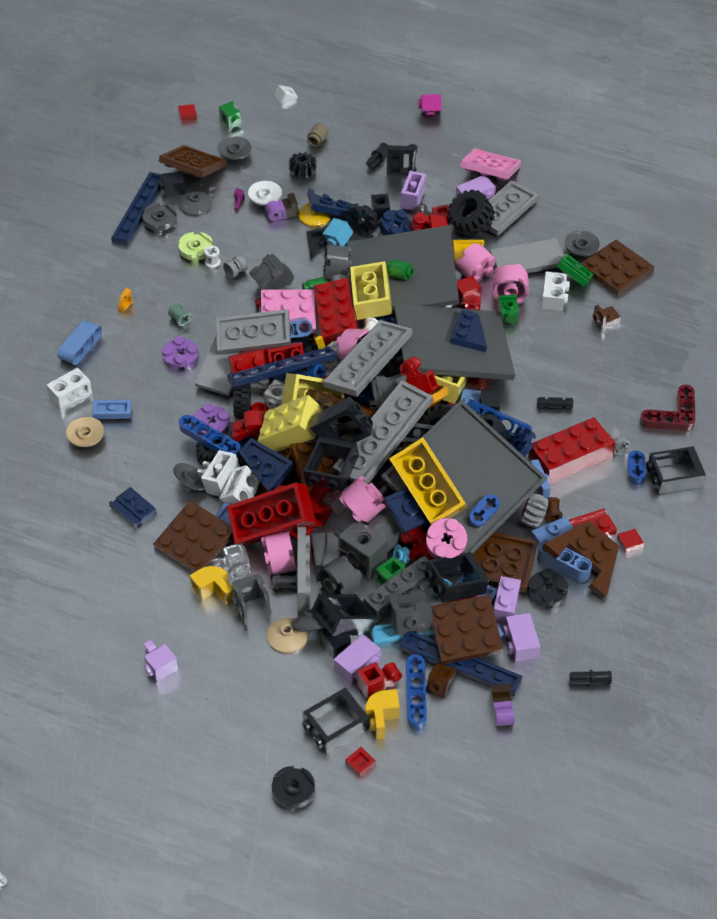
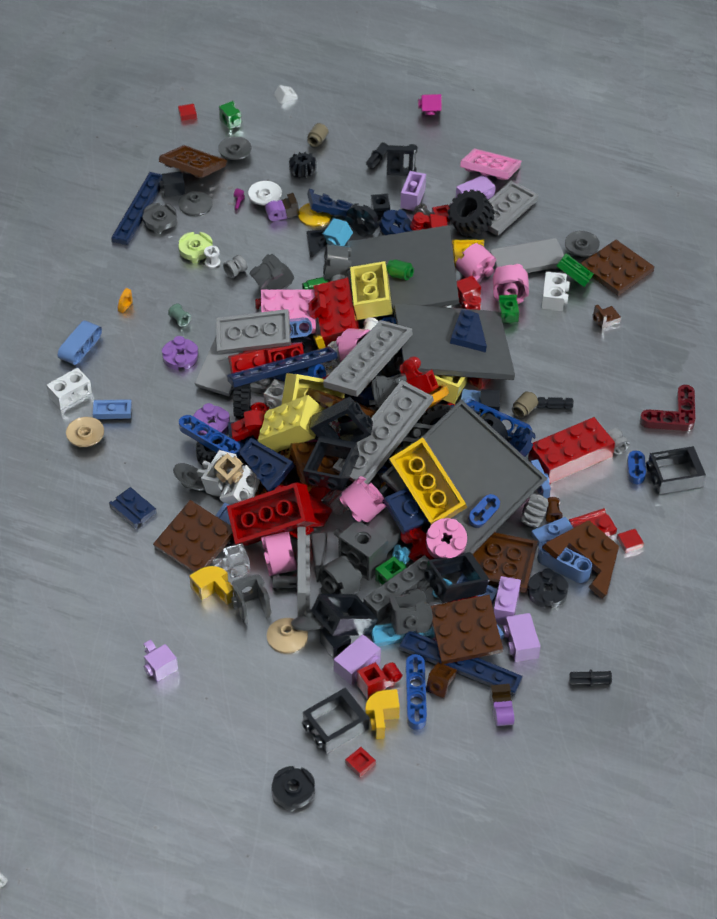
none -> tan brick [214,453,244,485]
none -> red tile [308,293,326,319]
none -> dark tan brick [512,391,538,418]

